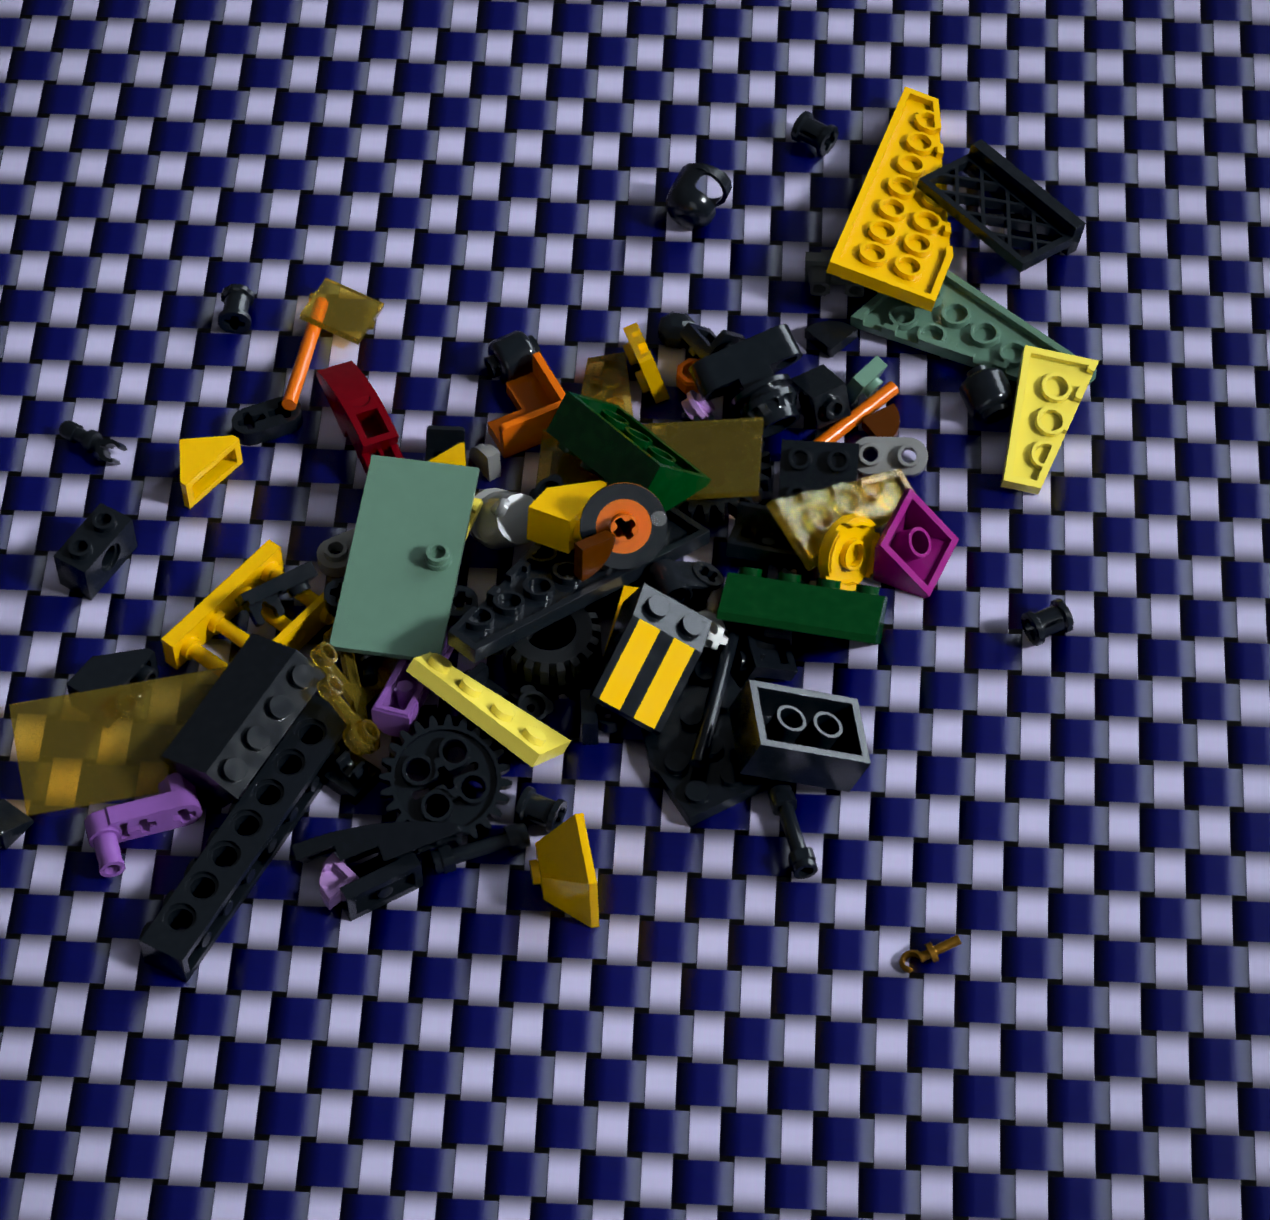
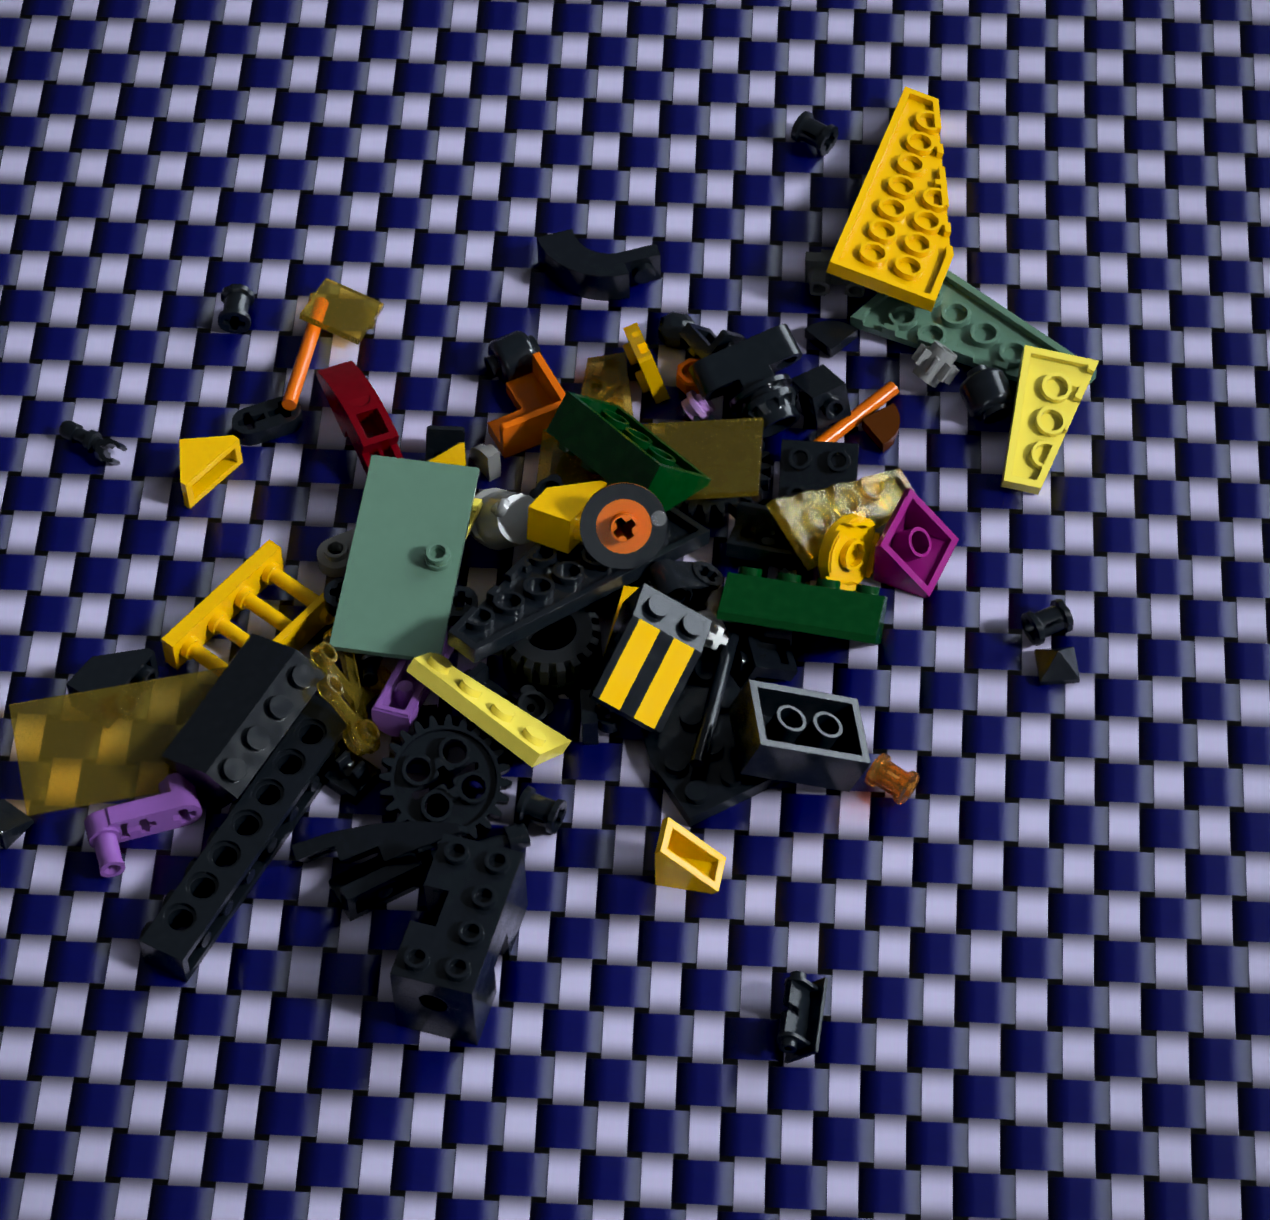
black brick [54,503,138,600] -> none
black plate [235,561,318,627] -> none
lavender tile [319,853,359,910] -> none
yellow slope [529,813,600,928] -> none
reddish brown tile [574,529,615,581] -> none
black helmet [666,163,732,229] -> none
black bar [768,784,818,879] -> none
sand green plate [846,355,888,404] -> none
light grey plate [856,436,928,478] -> none
pearl gold hand [899,935,962,973] -> none
black fence [917,139,1086,272] -> none
none -> black piece [390,833,528,1045]
none -> black arch [537,229,661,301]
none -> yellow slope [655,817,726,894]
none -> black hinge [776,971,828,1064]
none -> clear orange bush [865,753,920,805]
none -> light grey gear [911,340,960,388]
none -> black slope [1034,647,1080,685]

